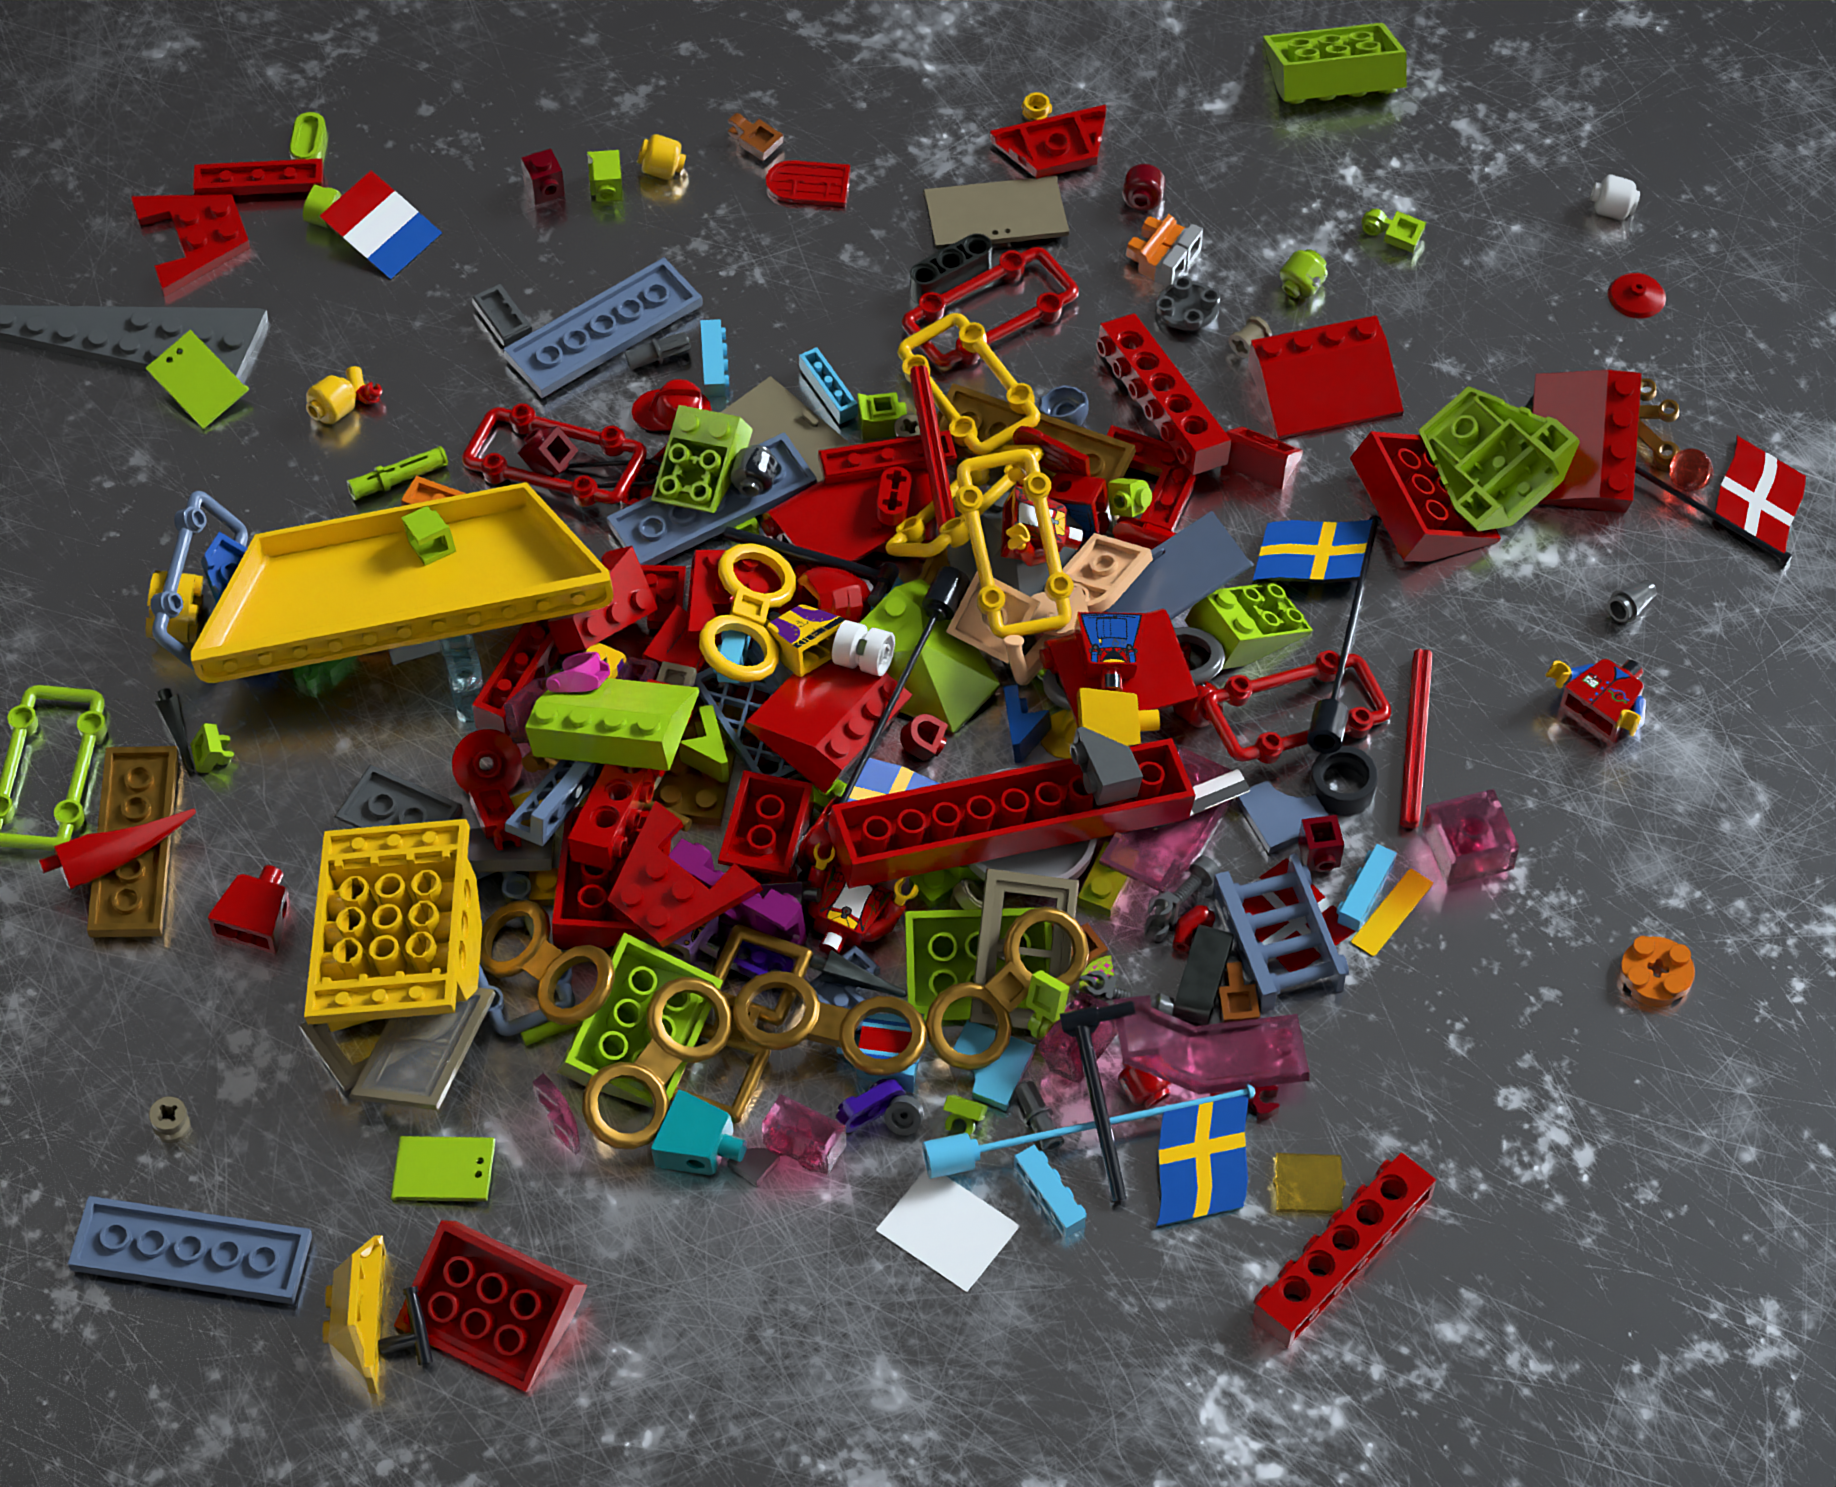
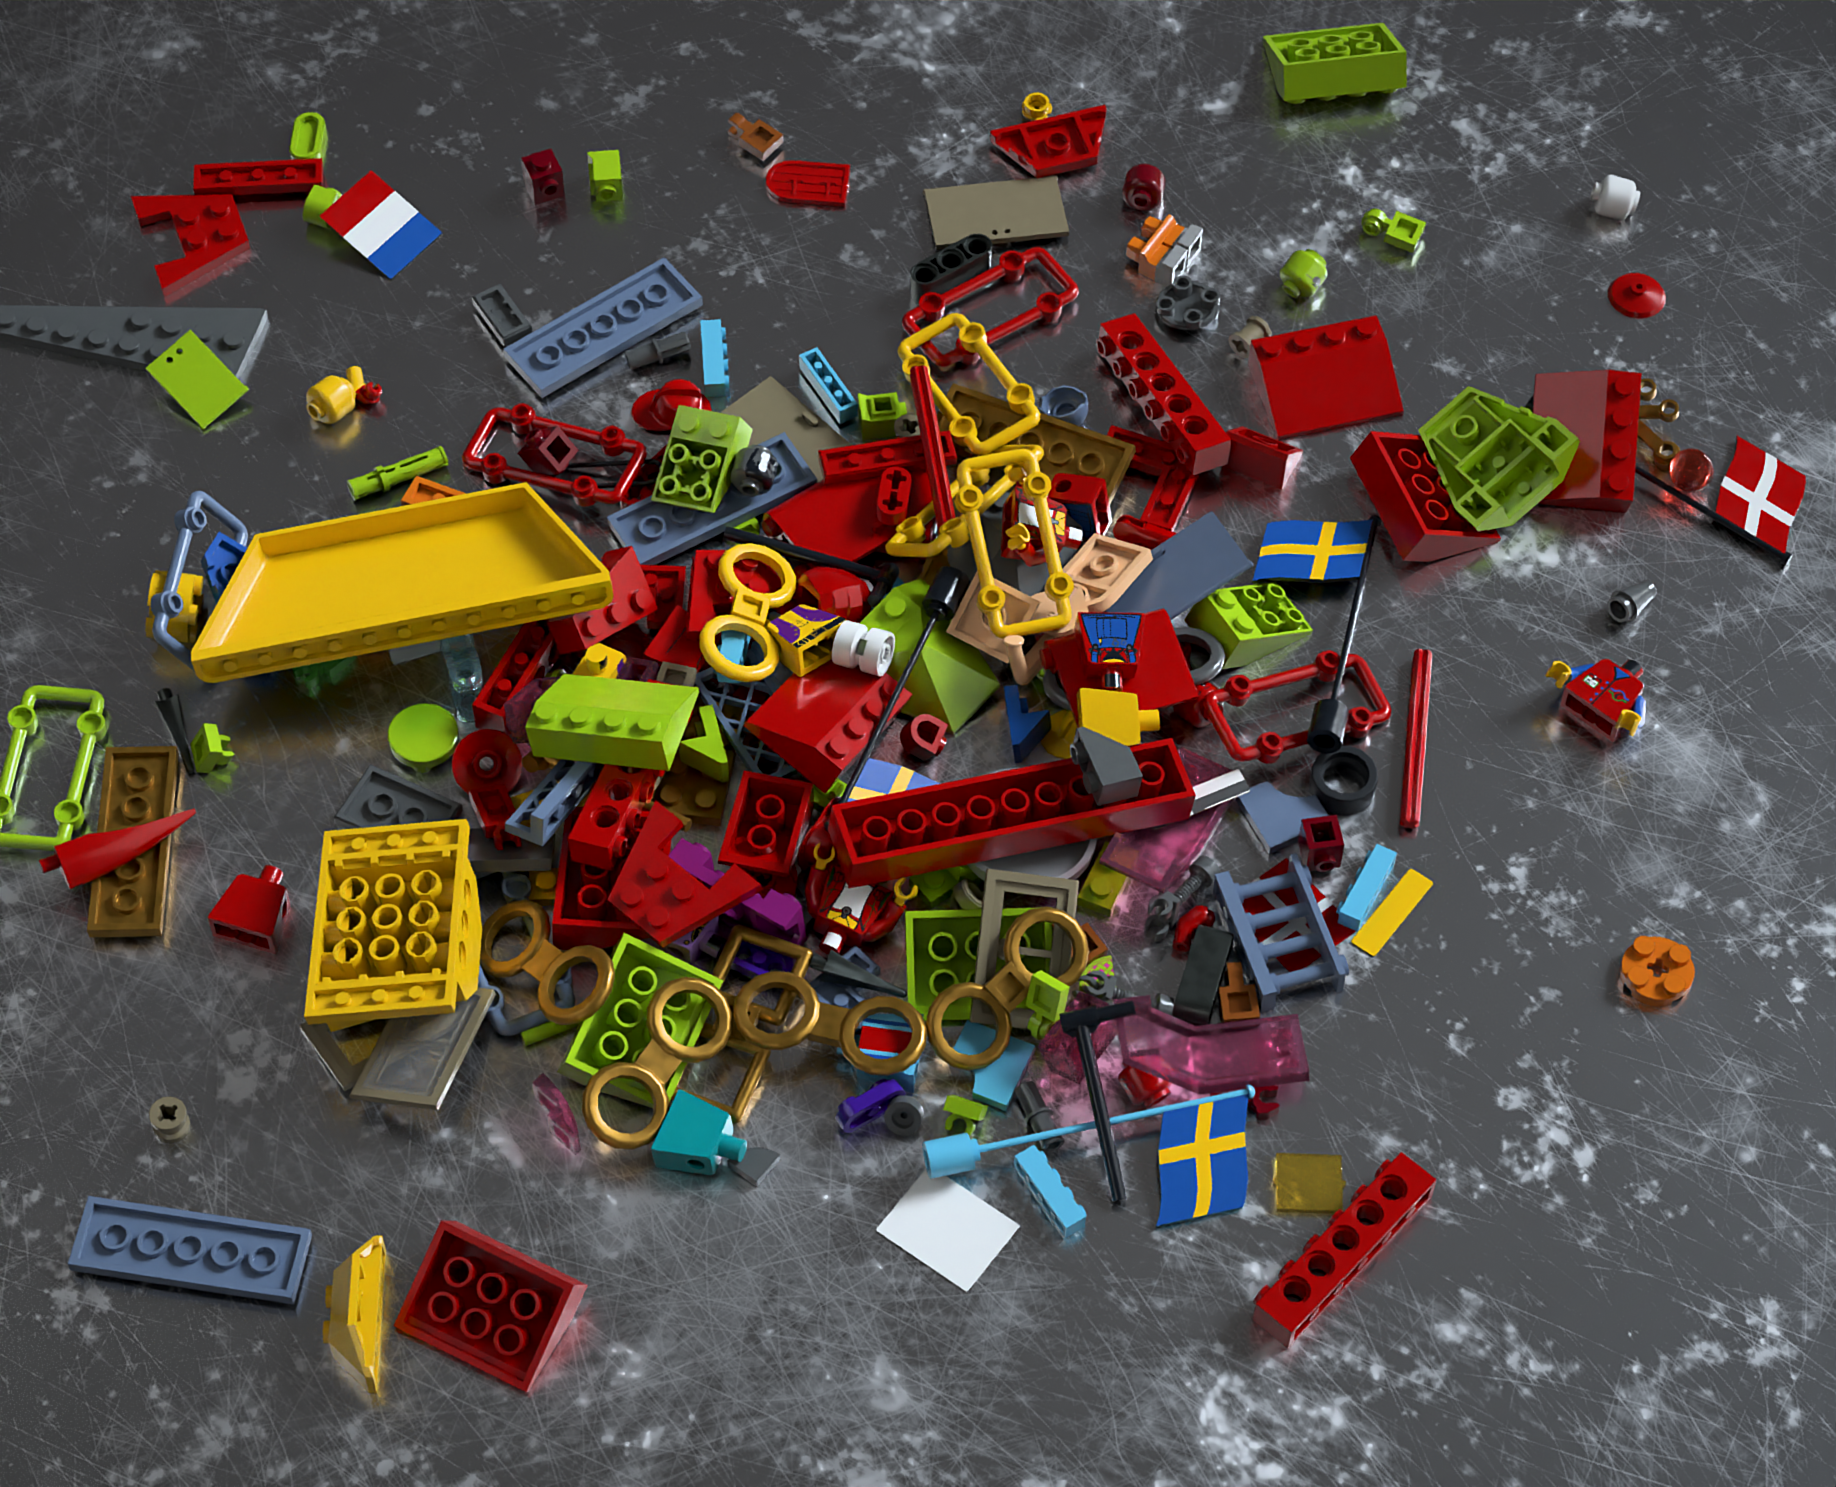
black piece [379,1286,433,1366] -> none
lime container [390,1136,495,1202] -> none
lime window [401,505,456,566] -> none
dark pink helmet [546,652,610,693] -> none
yellow head [637,134,686,180] -> none
pearl dark grey piece [759,881,822,906] -> none
clear pink brick [762,1094,846,1176] -> none
red window [1012,426,1091,477] -> none
lime plate [1108,478,1152,517] -> none
clear pink brick [1422,789,1520,886] -> none
none -> lime tile [388,703,460,773]

